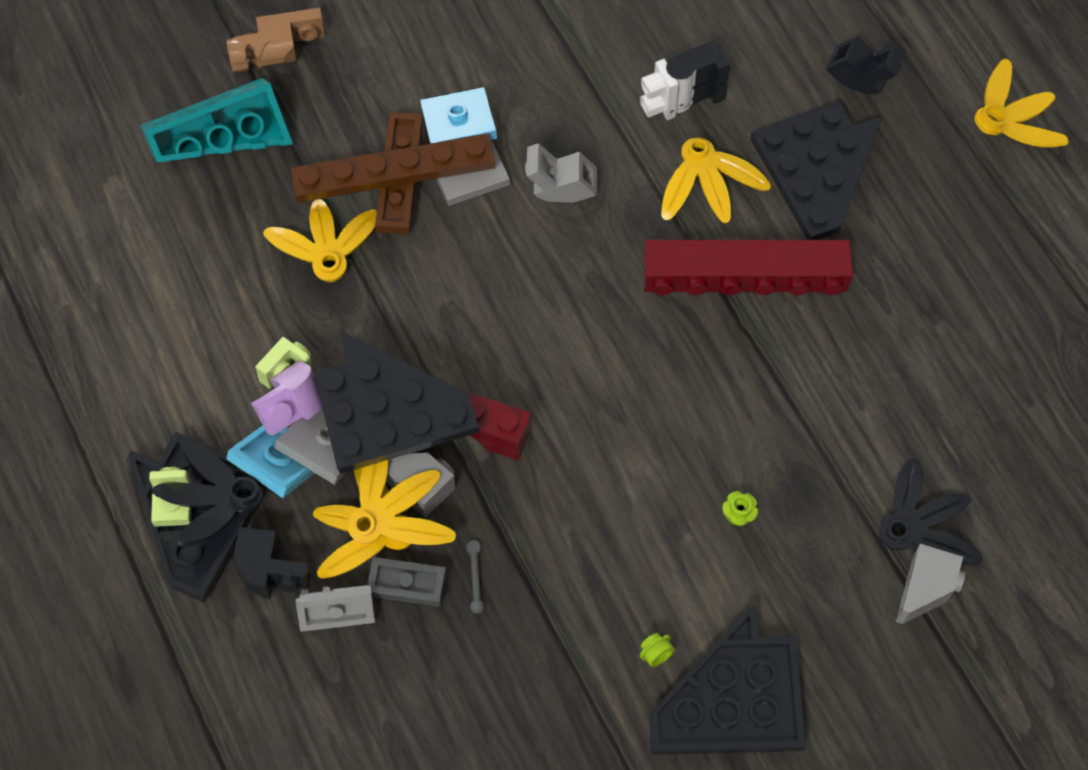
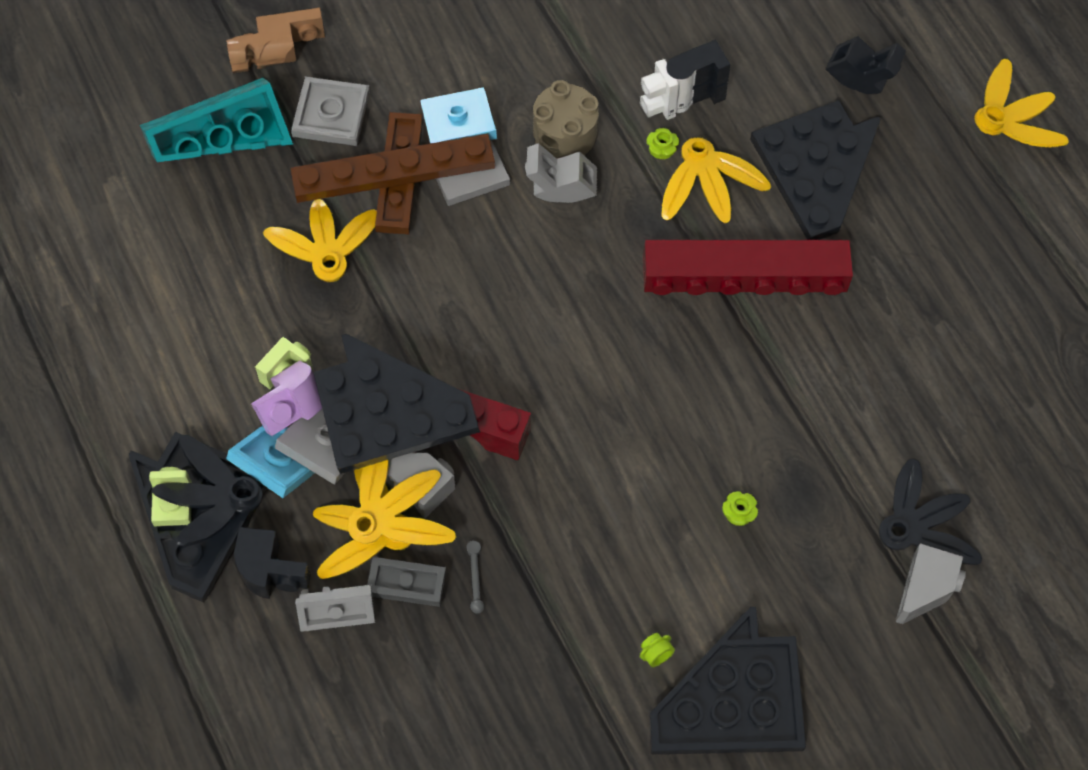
none -> light grey plate [291,76,370,146]
none -> dark tan brick [533,80,599,159]
none -> lime plate [646,128,679,159]

